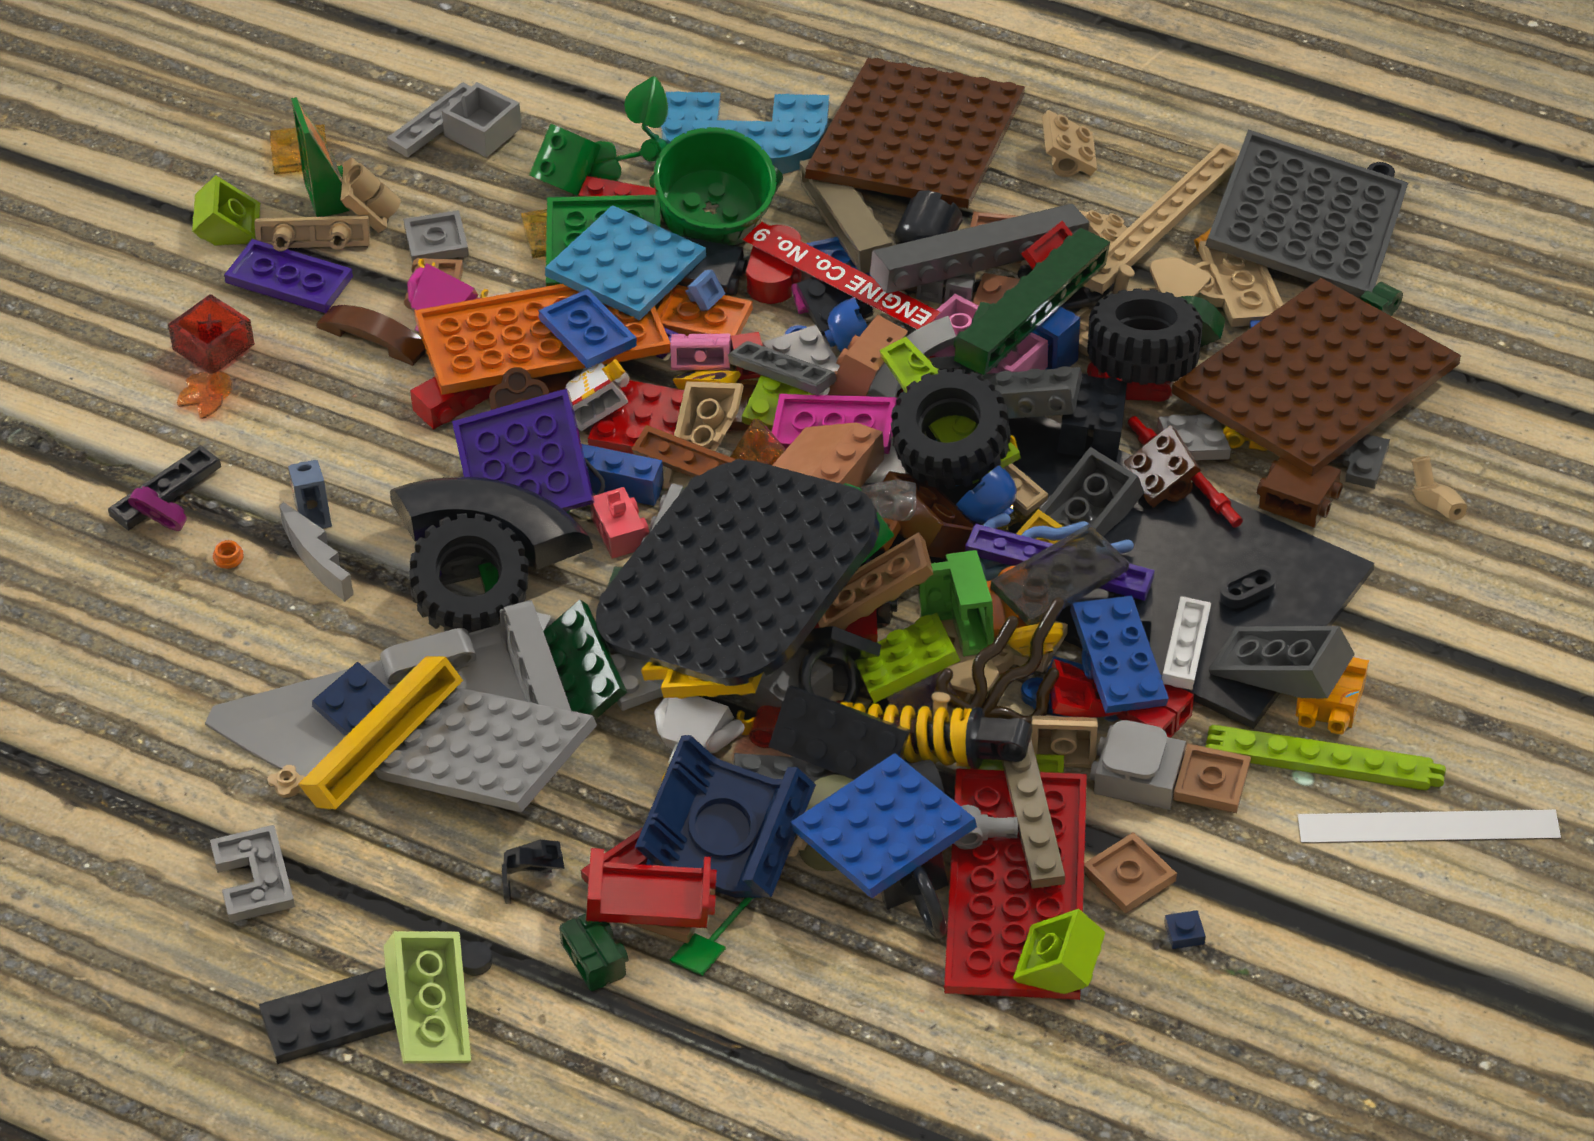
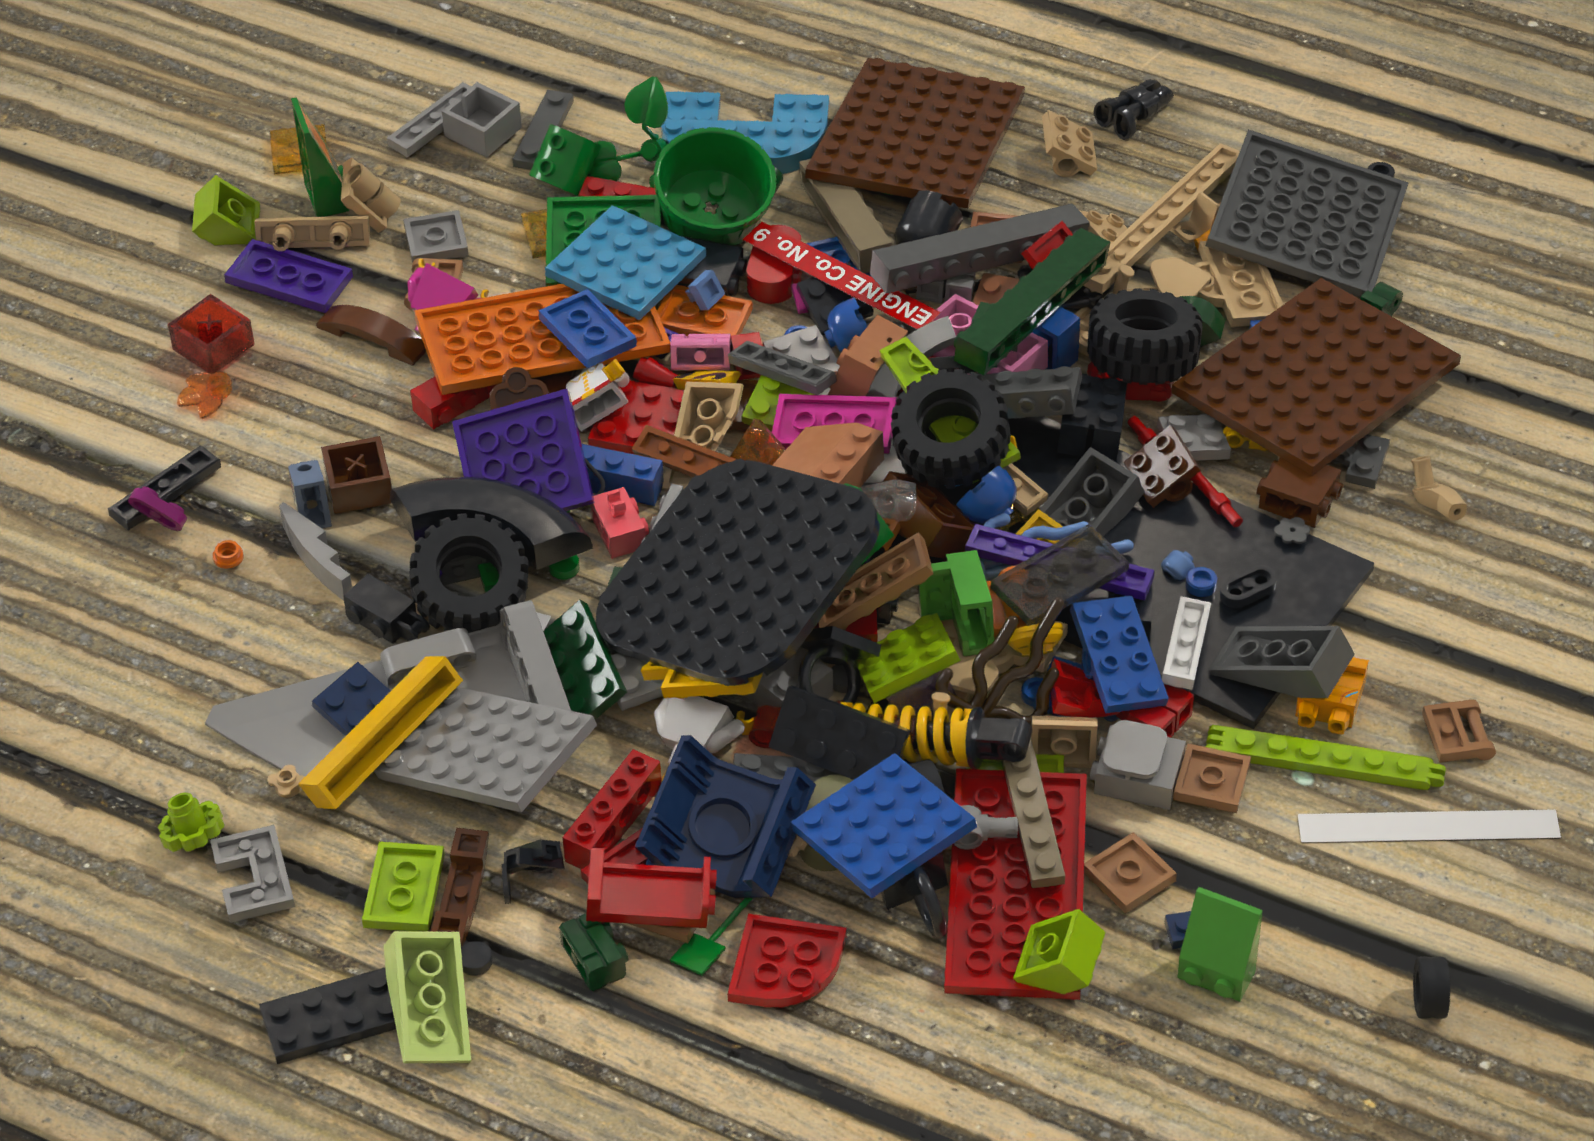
none -> lime plant [158,792,225,852]
none -> reddish brown brick [321,436,392,514]
none -> black brick [343,574,430,644]
none -> lime plate [362,842,445,932]
none -> reddish brown slope [431,827,489,946]
none -> dark grey plate [512,89,574,170]
none -> green tile [549,555,580,580]
none -> red brick [562,749,662,869]
none -> red cone [633,357,678,388]
none -> red plate [728,913,847,1008]
none -> black piece [1093,79,1174,140]
none -> medium blue piece [1161,550,1195,580]
none -> tan bracket [1170,192,1221,243]
none -> bright green slope [1177,887,1263,1001]
none -> blue tile [1186,567,1217,597]
none -> dark grey plant [1274,517,1310,544]
none -> black tyre [1413,957,1450,1019]
none -> medium nougat plate [1422,700,1496,763]

